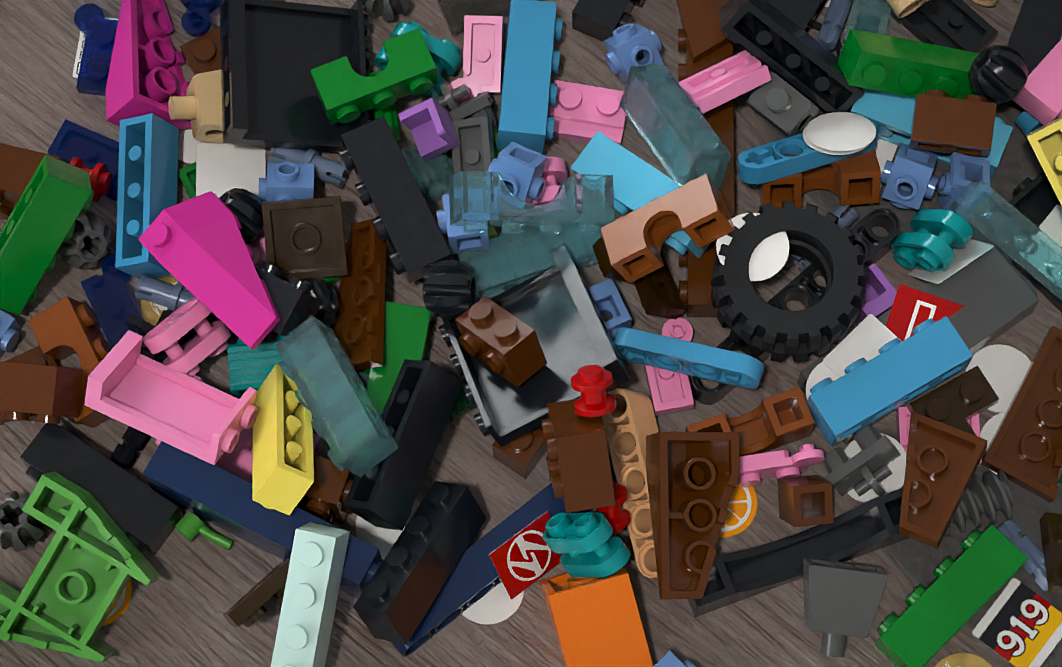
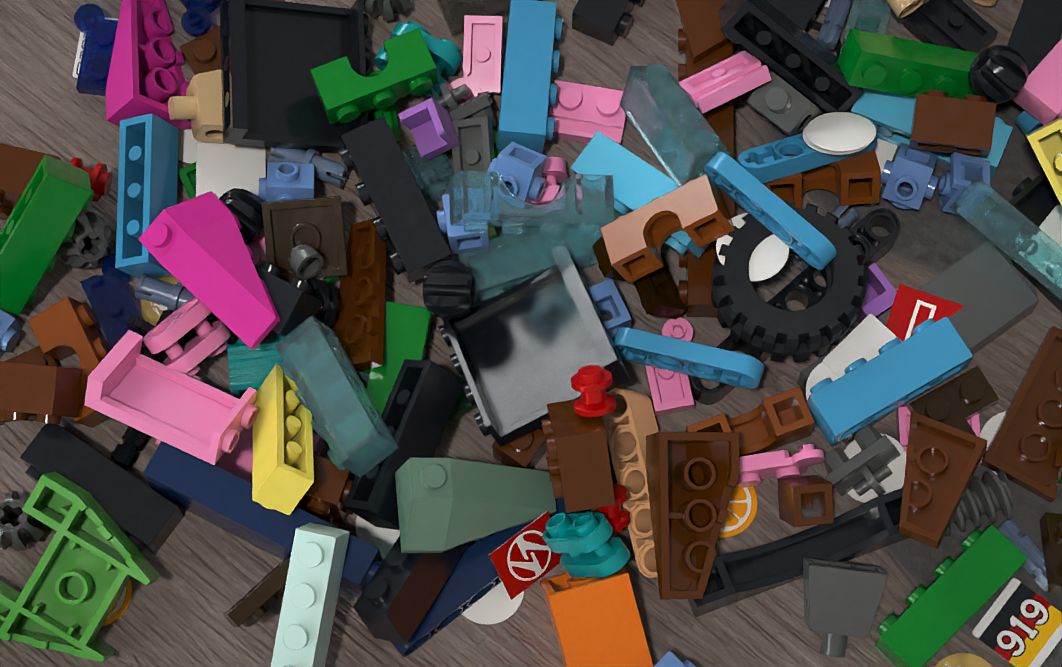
clear blue hinge [47,119,119,201] -> none
bright green hand [176,514,233,550] -> none
reddish brown brick [455,296,547,387] -> none
medium blue brick [603,23,667,88] -> none
teal brick [891,208,974,272] -> none
white sticker [908,239,994,284] -> none
white sticker [965,344,1031,413] -> none
none -> dark grey hinge [288,245,324,280]
none -> sand green wedge [395,457,557,553]
none -> dark azure beam [704,152,837,270]

